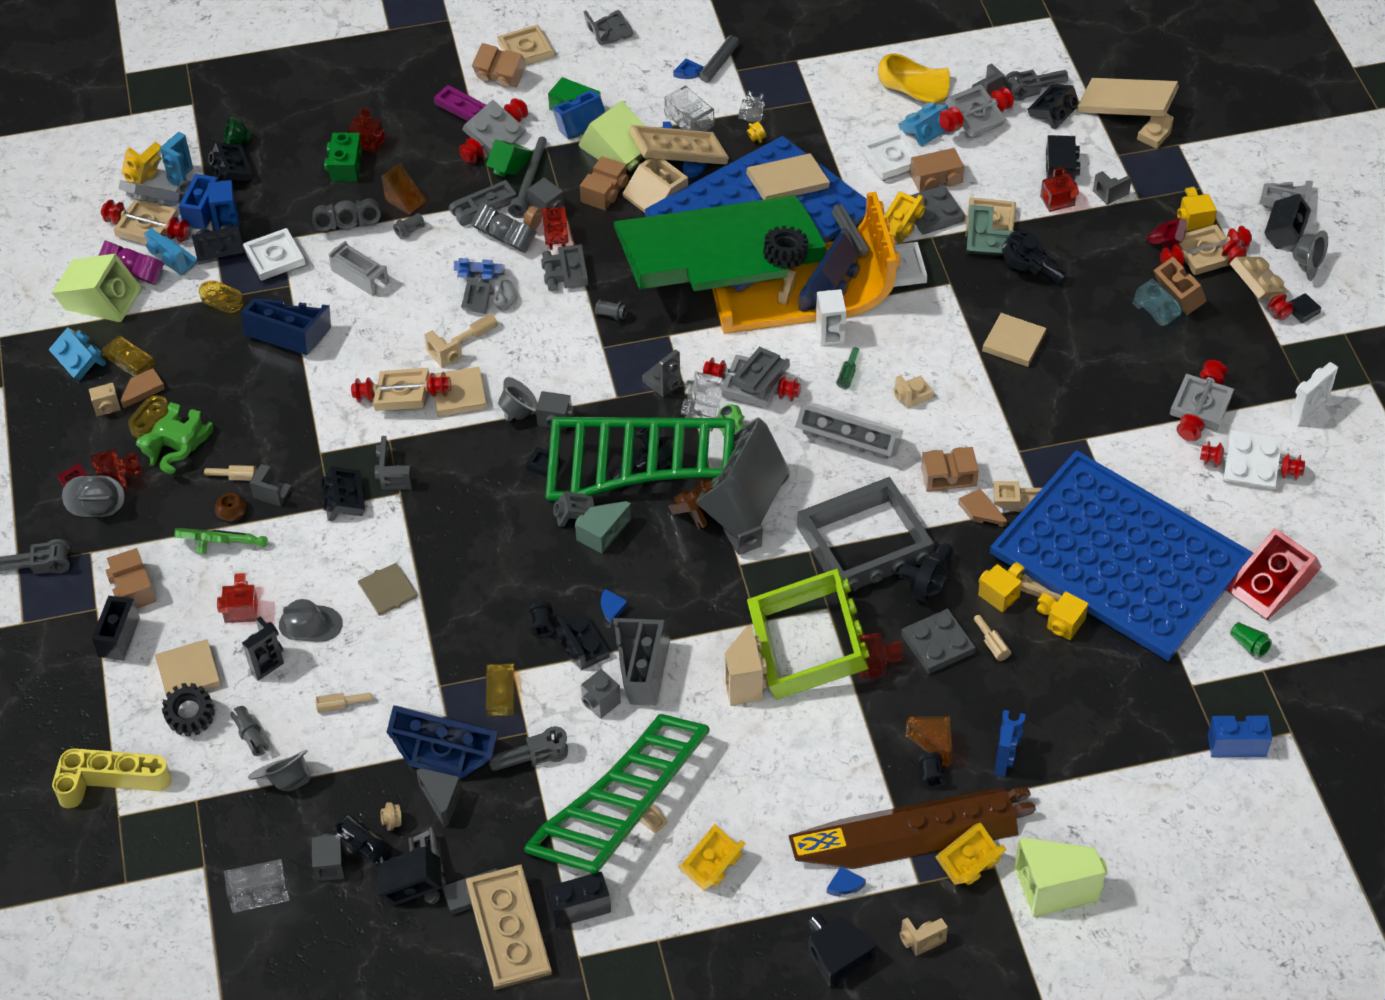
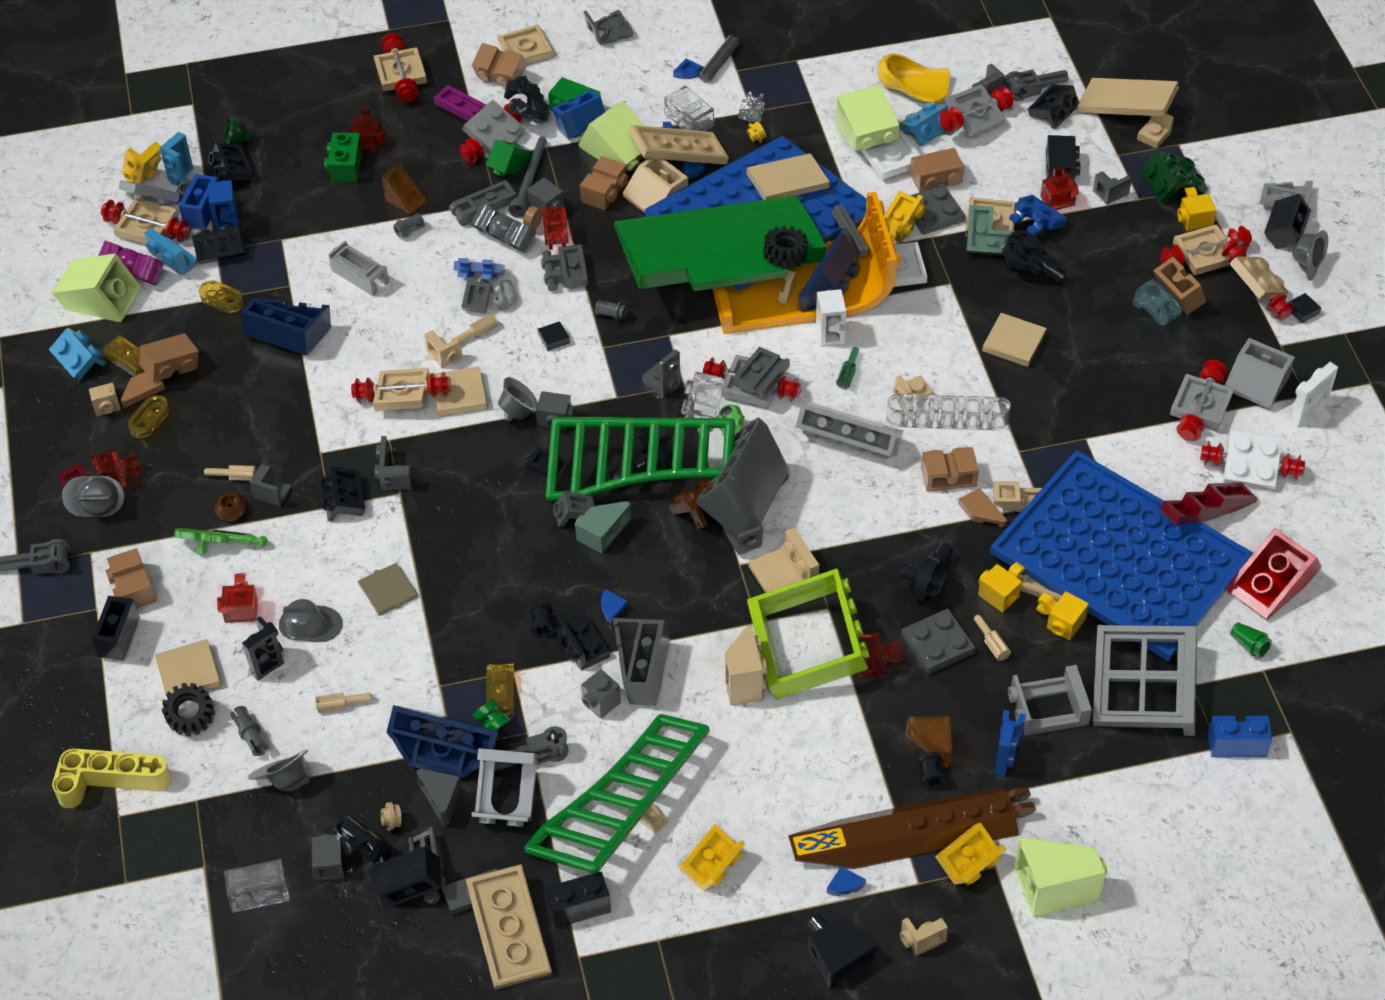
bright green animal [136,402,214,474] -> none
white plate [243,228,305,281] -> none
dark grey piece [312,198,381,232] -> none
dark grey window [797,477,934,591] -> none
dark red plate [1147,217,1187,247] -> none
none -> medium nougat brick [139,333,199,382]
none -> tan plate [374,33,427,102]
none -> green wheel [472,698,510,731]
none -> light grey panel [472,748,538,827]
none -> black piece [504,76,550,123]
none -> black tile [538,321,570,351]
none -> tan bracket [749,527,819,593]
none -> yellowish green slope [836,85,899,151]
none -> clear beam [886,394,1011,430]
none -> light grey panel [1008,665,1092,736]
none -> blue plate [1009,194,1068,235]
none -> light grey window [1093,625,1197,736]
none -> dark green bracket [1141,151,1208,204]
none -> dark red slope [1160,483,1258,525]
none -> light grey slope [1225,338,1295,409]

